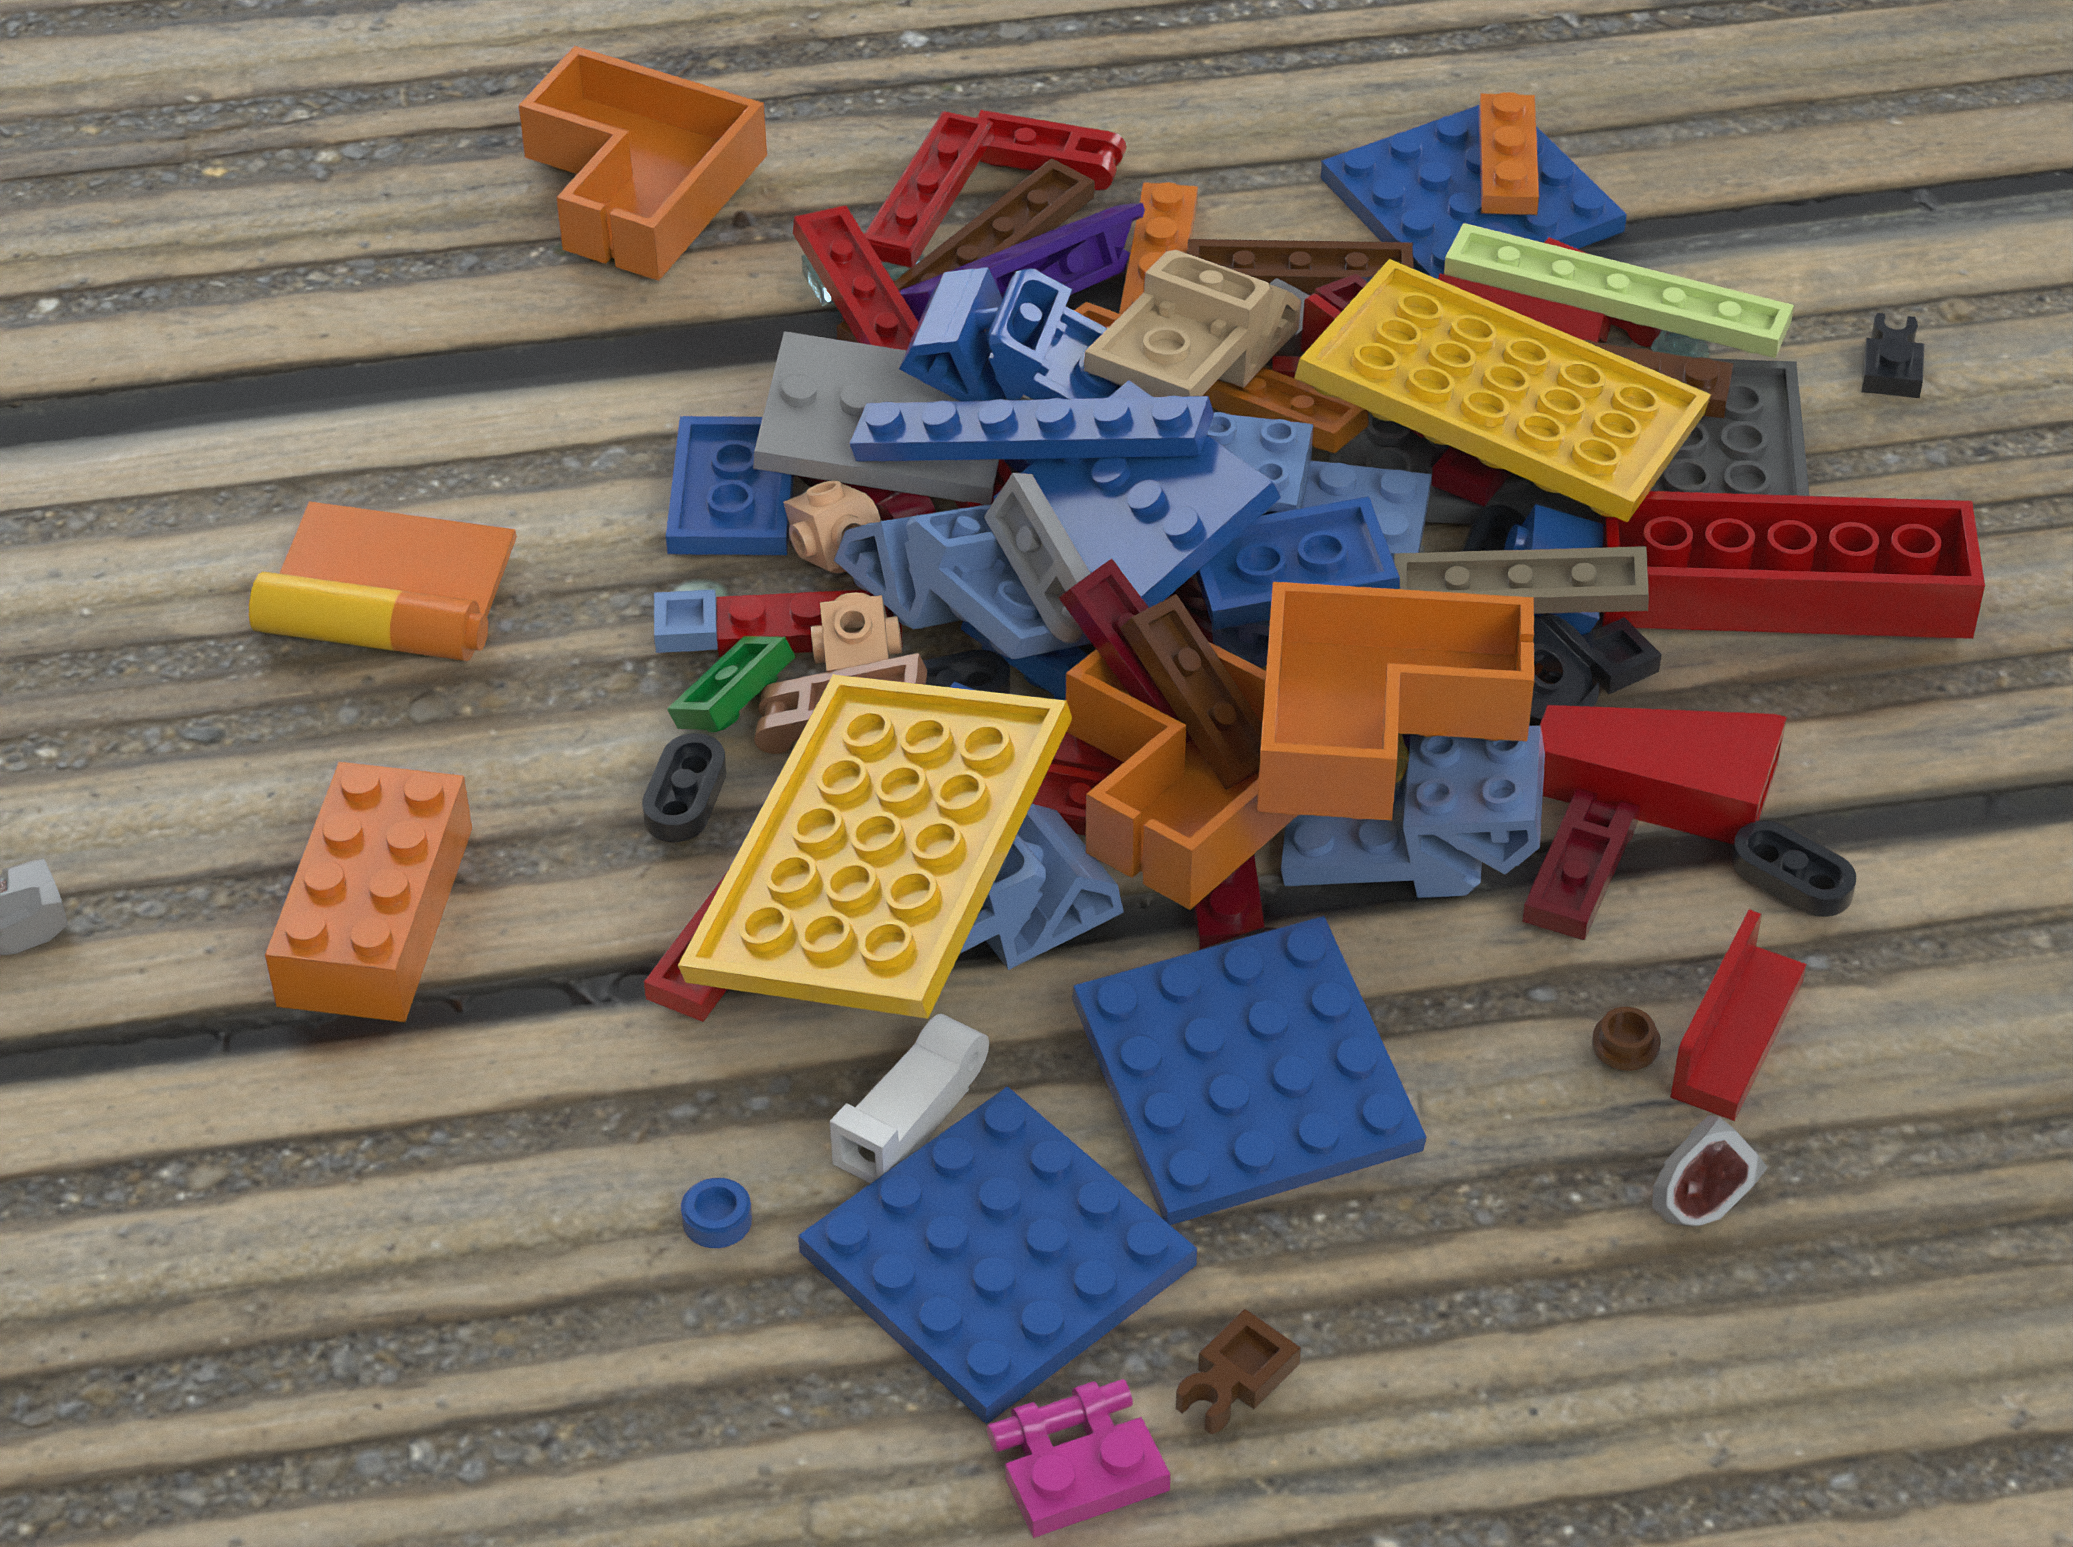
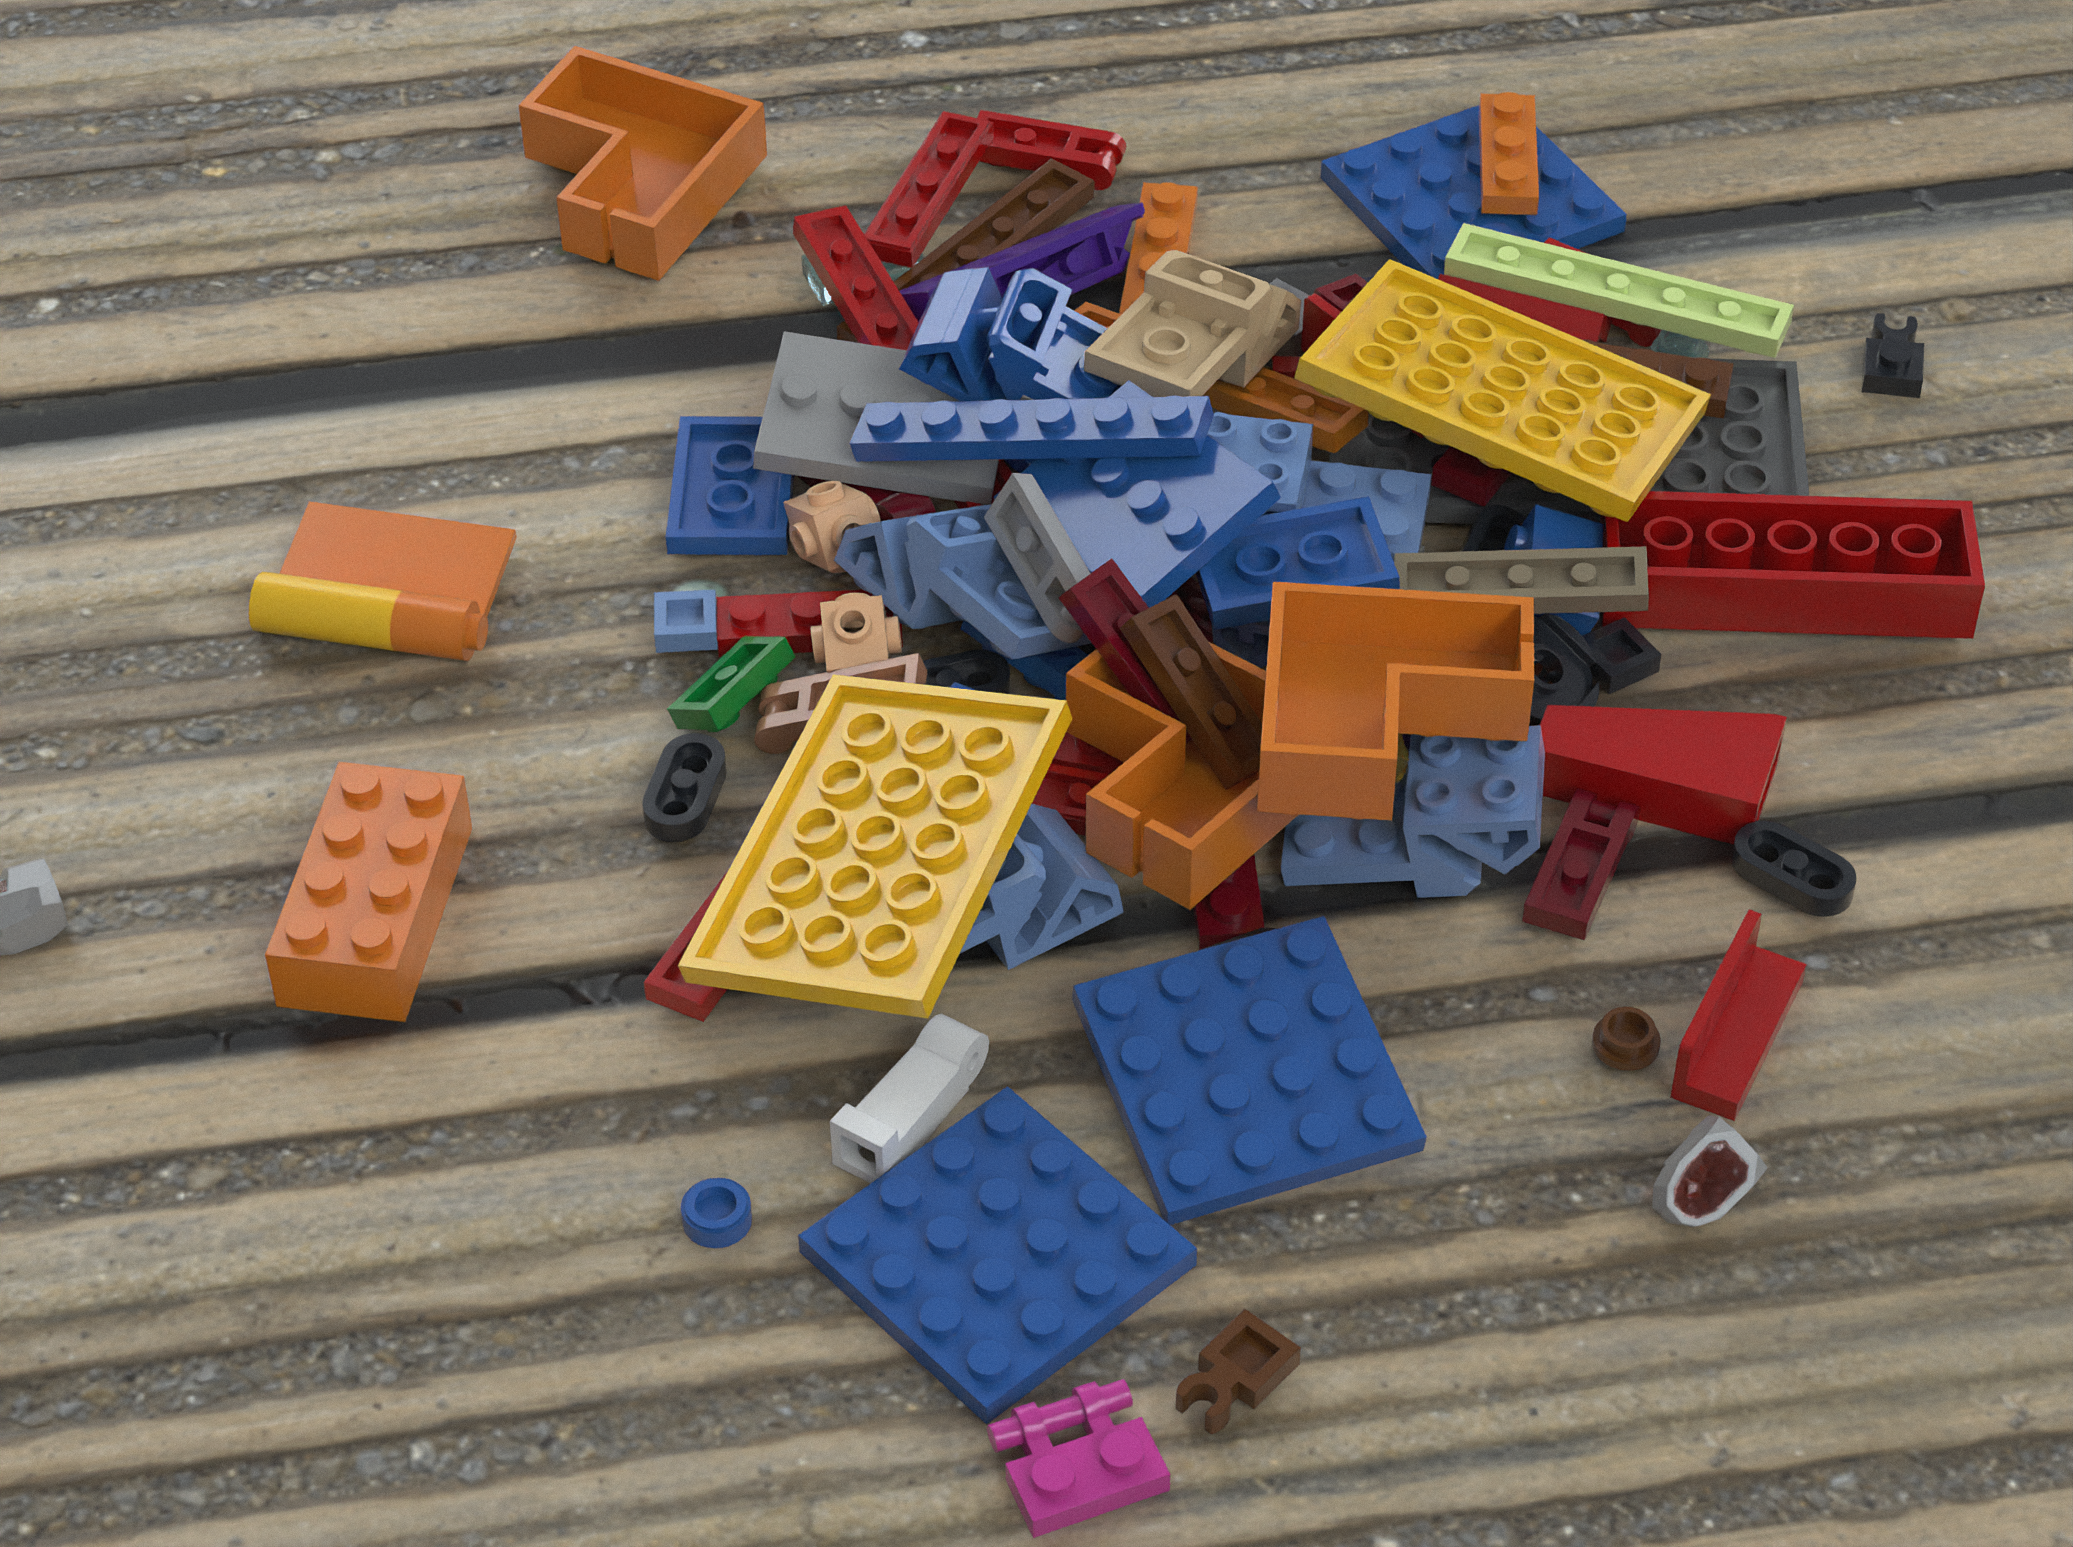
reddish brown plate [1187,239,1414,294] -> none

